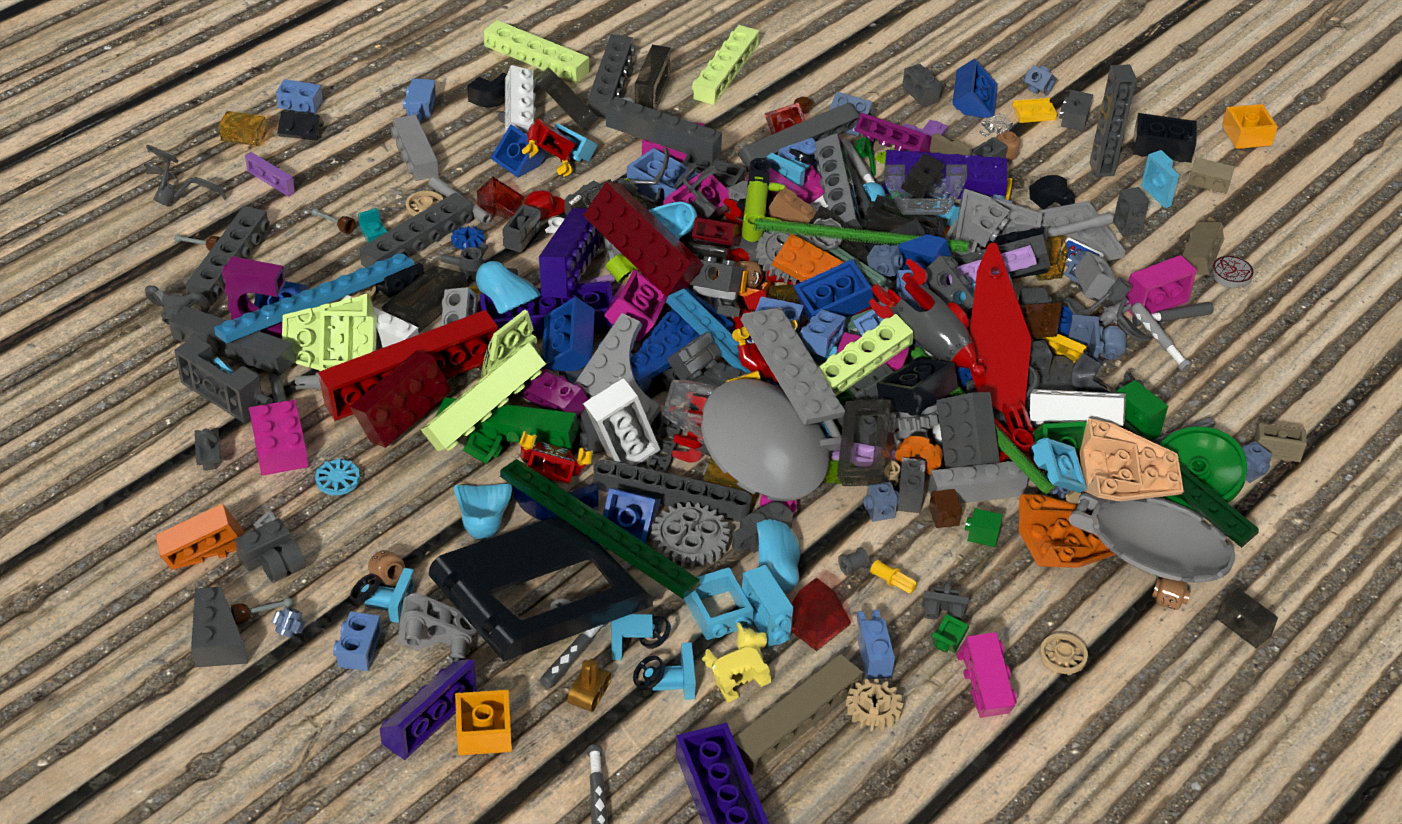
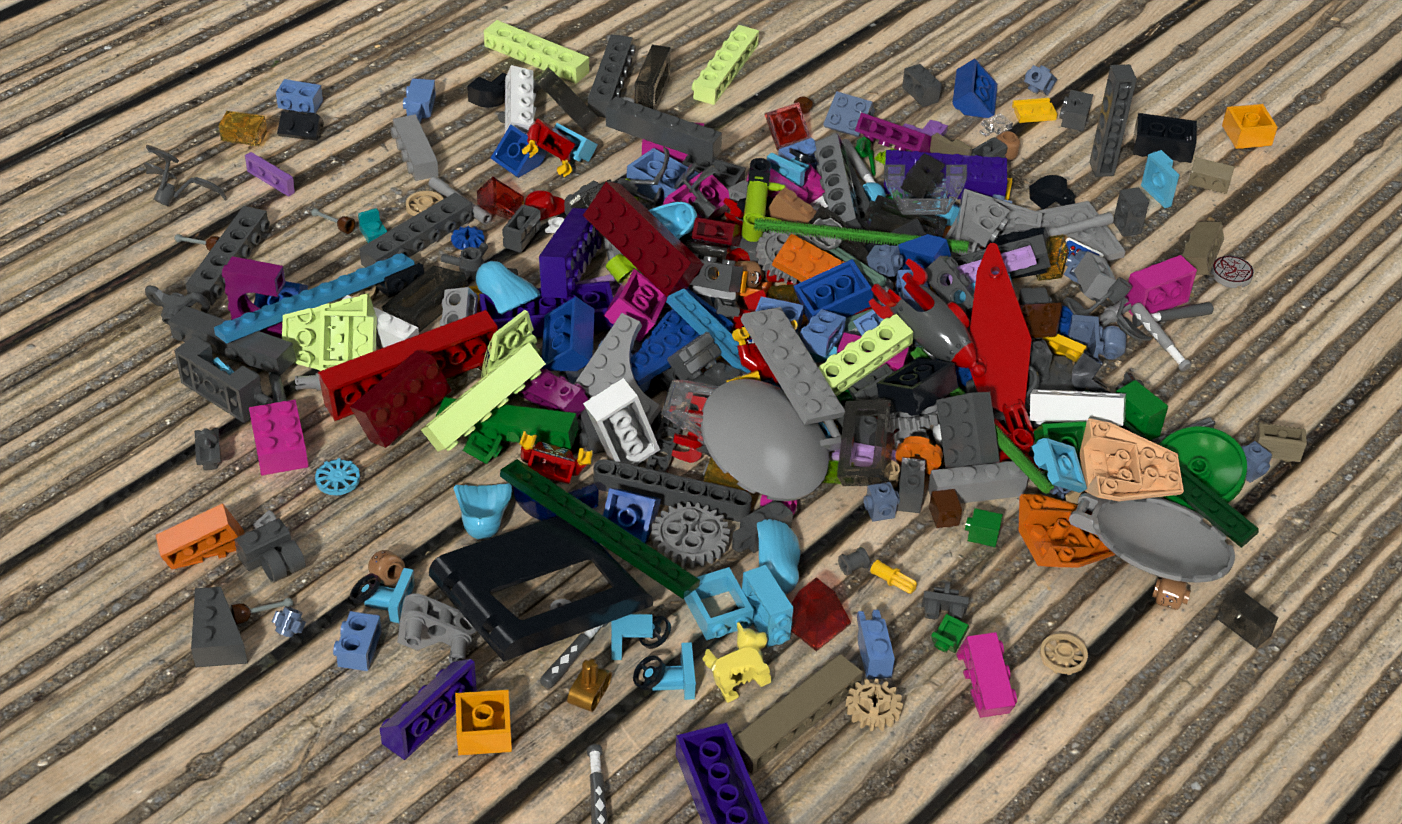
dark grey beam [738,103,860,171] -> none

